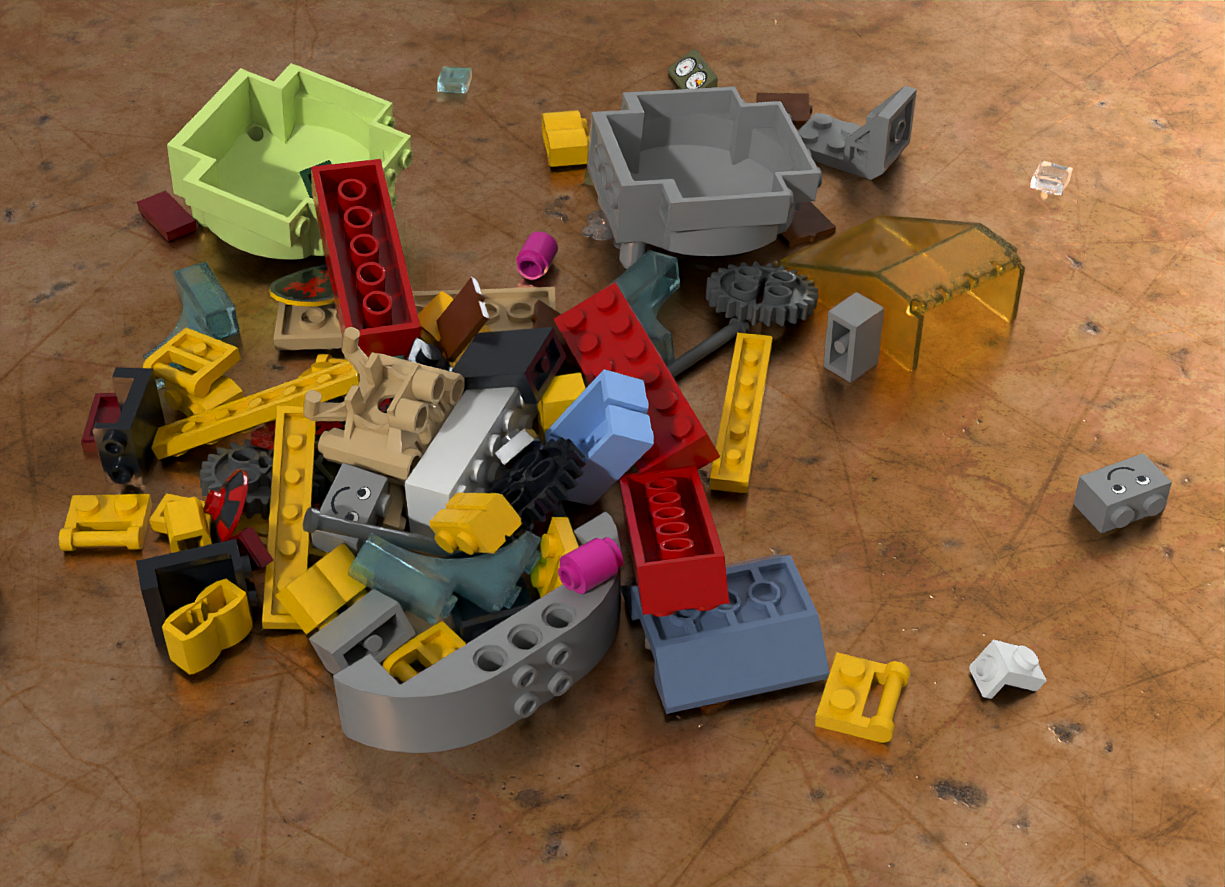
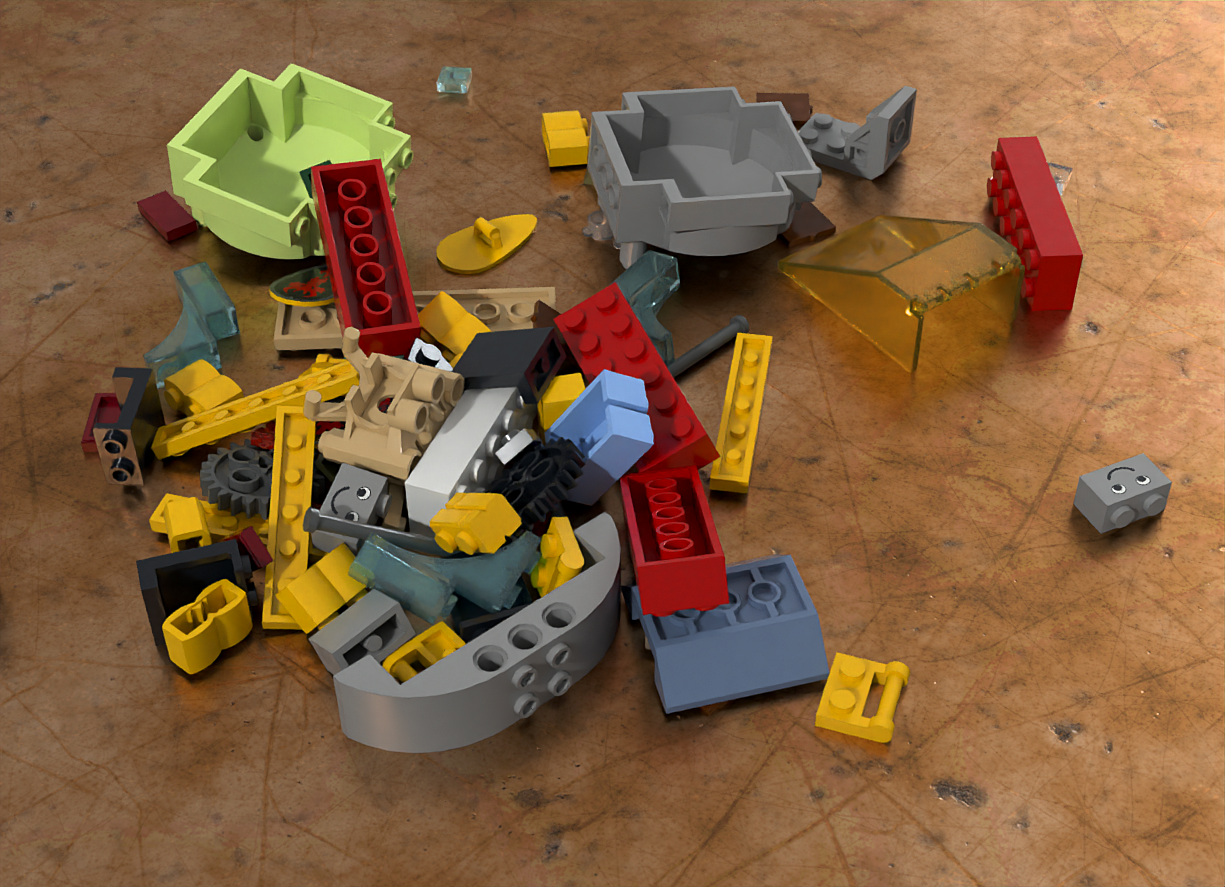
yellow plate [59,494,152,551] -> none
yellow plate [143,327,241,398] -> none
dish [204,469,248,544] -> none
reddish brown piece [436,277,489,363] -> none
dark pink brick [516,231,558,280] -> none
dark pink brick [558,537,624,594] -> none
slope [668,49,718,89] -> none
dark grey gear [706,262,818,326] -> none
light grey brick [823,292,884,383] -> none
white bracket [969,640,1047,699] -> none
none -> yellow shield [436,214,537,274]
none -> red brick [987,136,1083,311]

